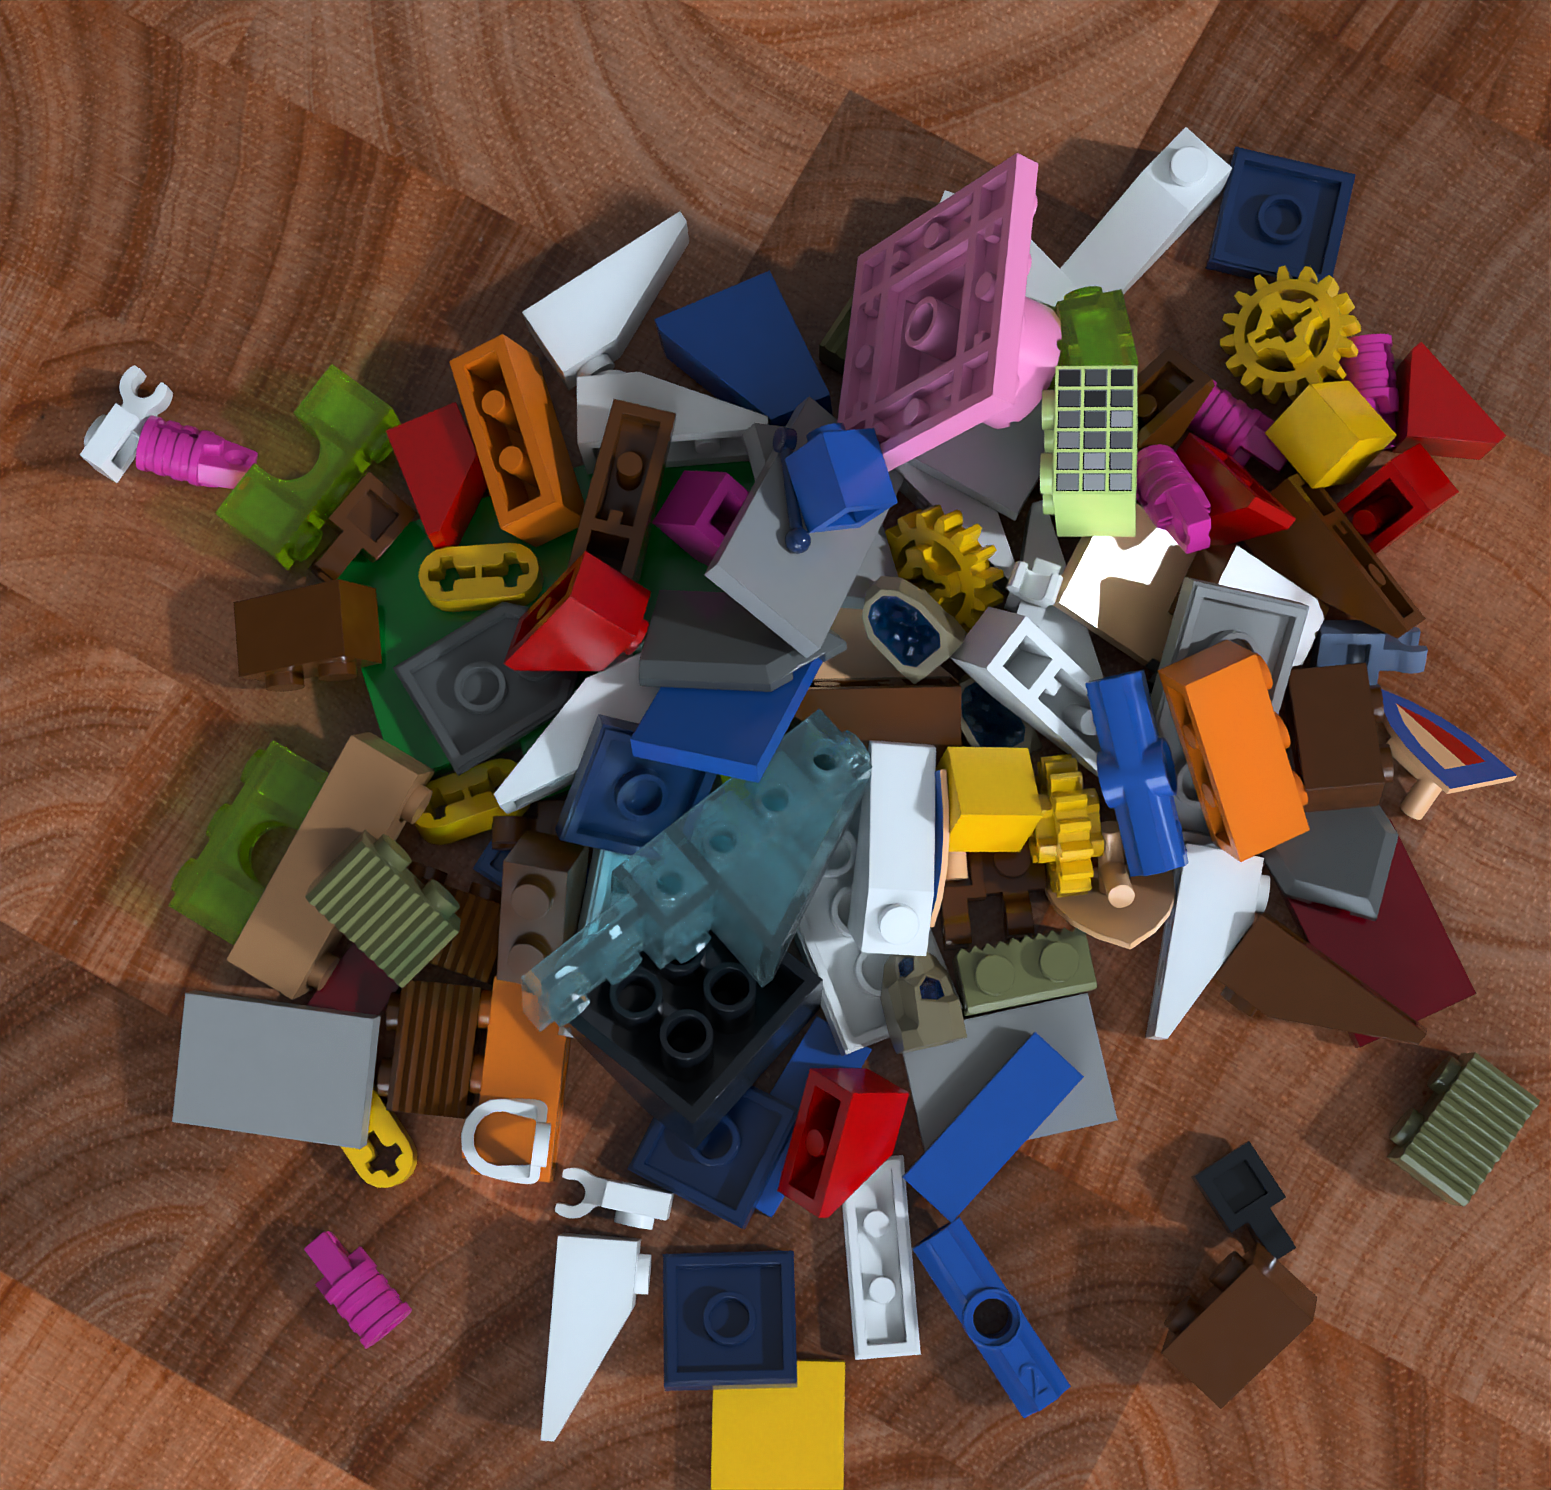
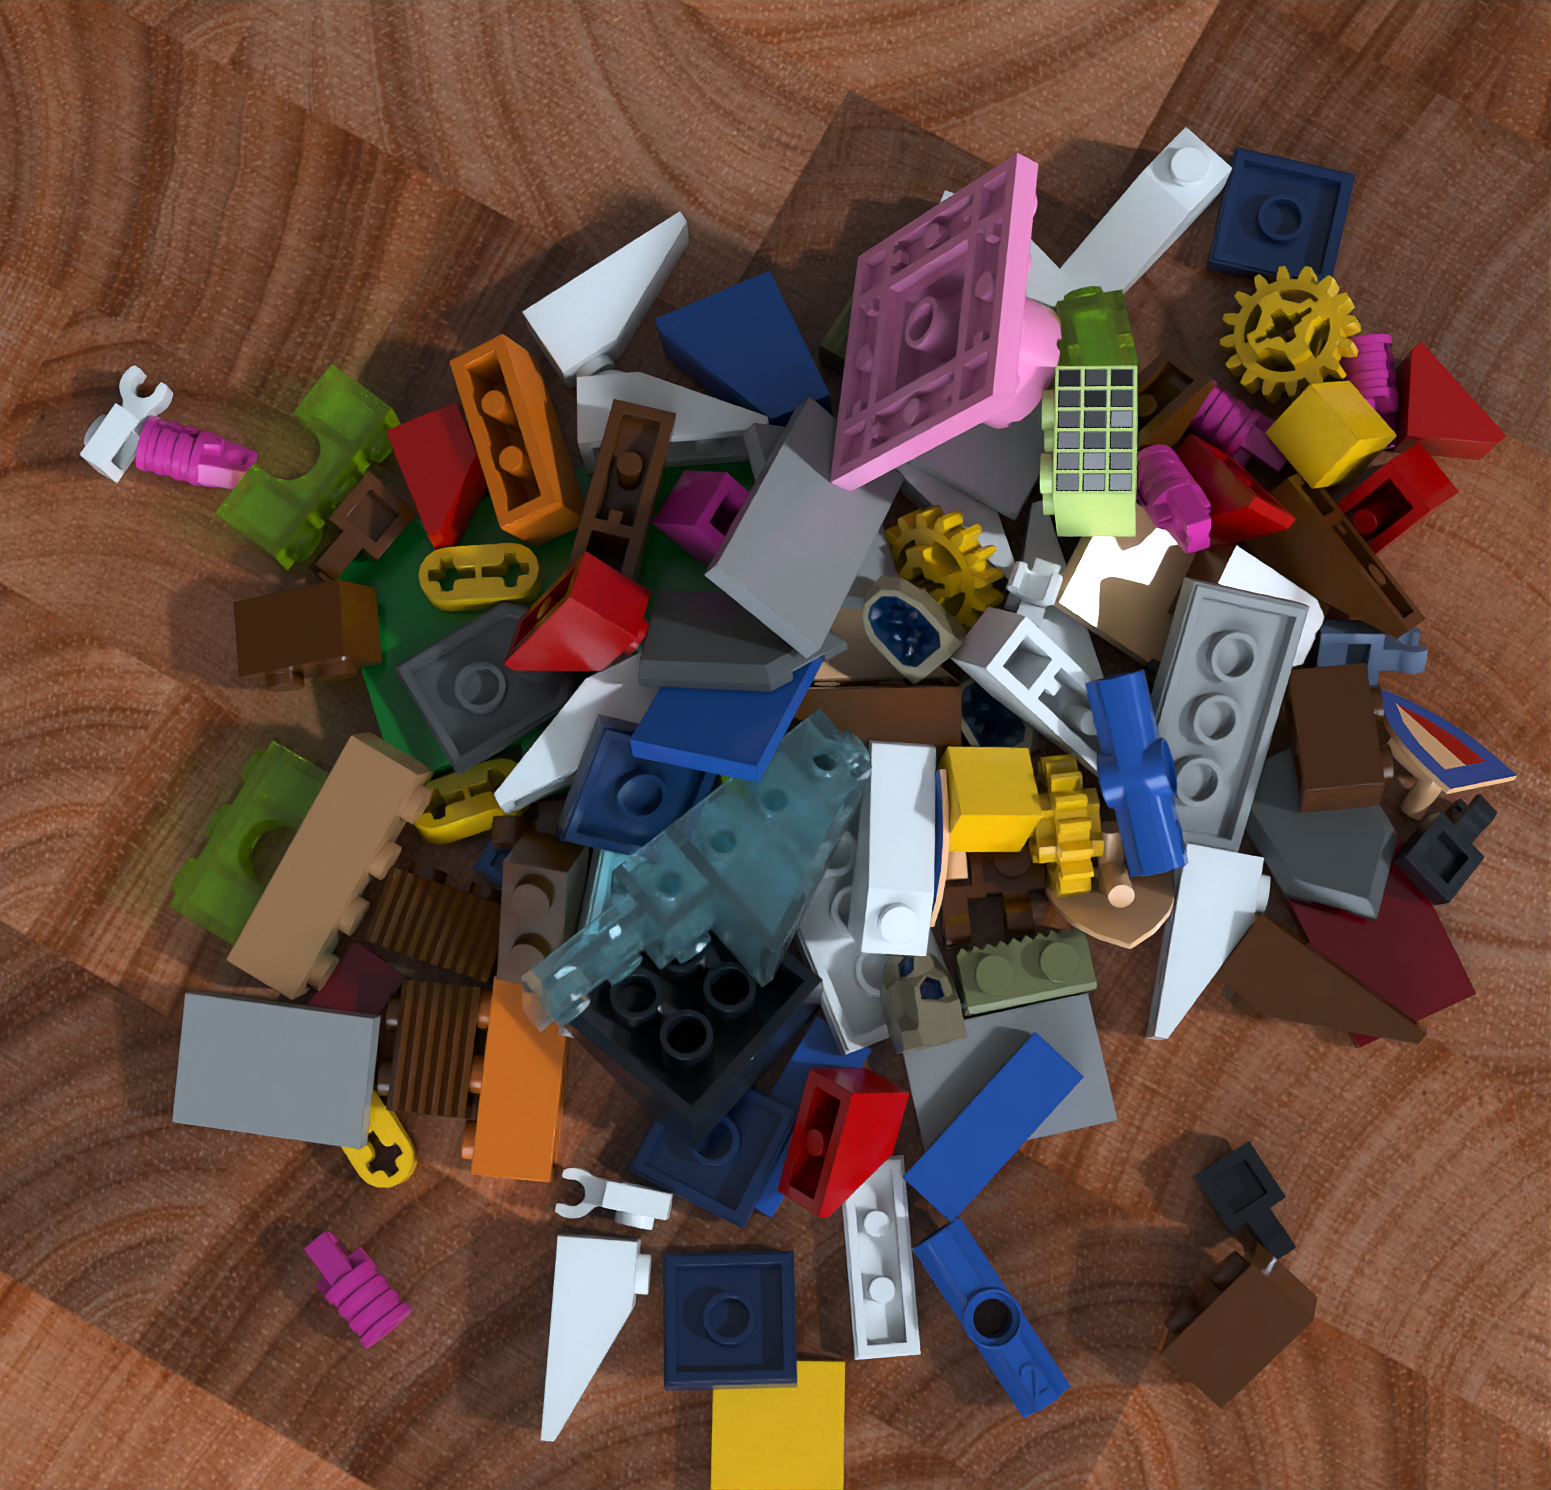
olive brick [305,829,461,988] -> none
white piece [461,1098,551,1184] -> none
dark blue hinge [772,427,811,554] -> none
blue brick [785,423,898,533] -> none
orange brick [1157,639,1310,862] -> none
olive brick [1387,1052,1540,1207] -> none
none -> black plate [1392,794,1497,906]

